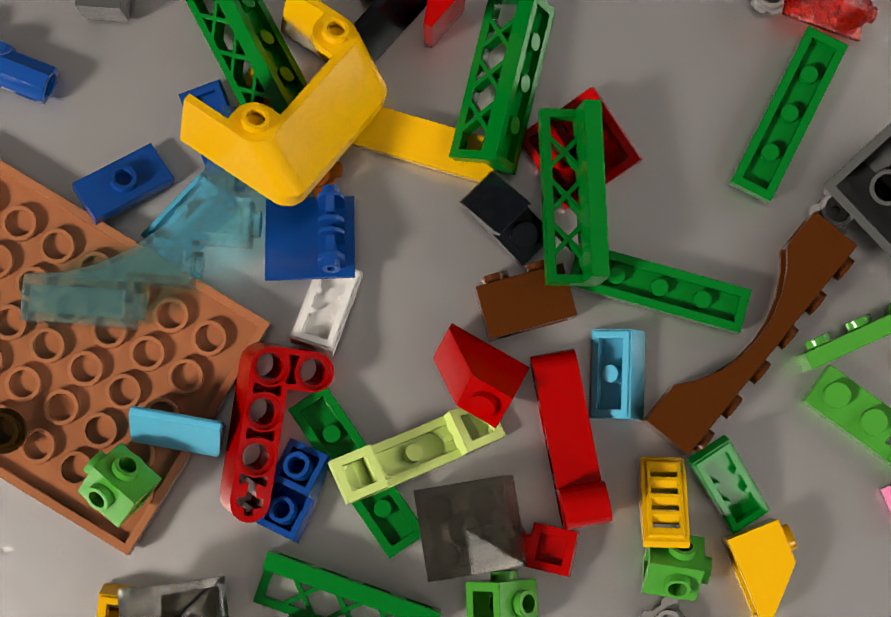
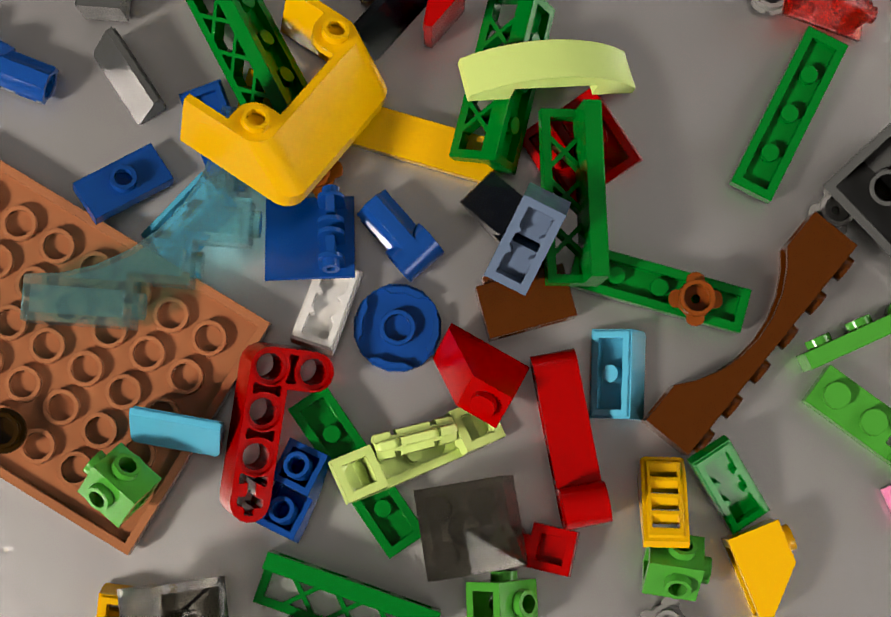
none -> dark grey slope [94,27,166,125]
none -> blue tile [354,284,441,372]
none -> blue piece [357,190,444,282]
none -> yellowish green axle [371,416,458,461]
none -> yellowish green slope [457,39,635,101]
none -> sand blue brick [484,182,571,296]
none -> dark orange plate [668,272,723,326]

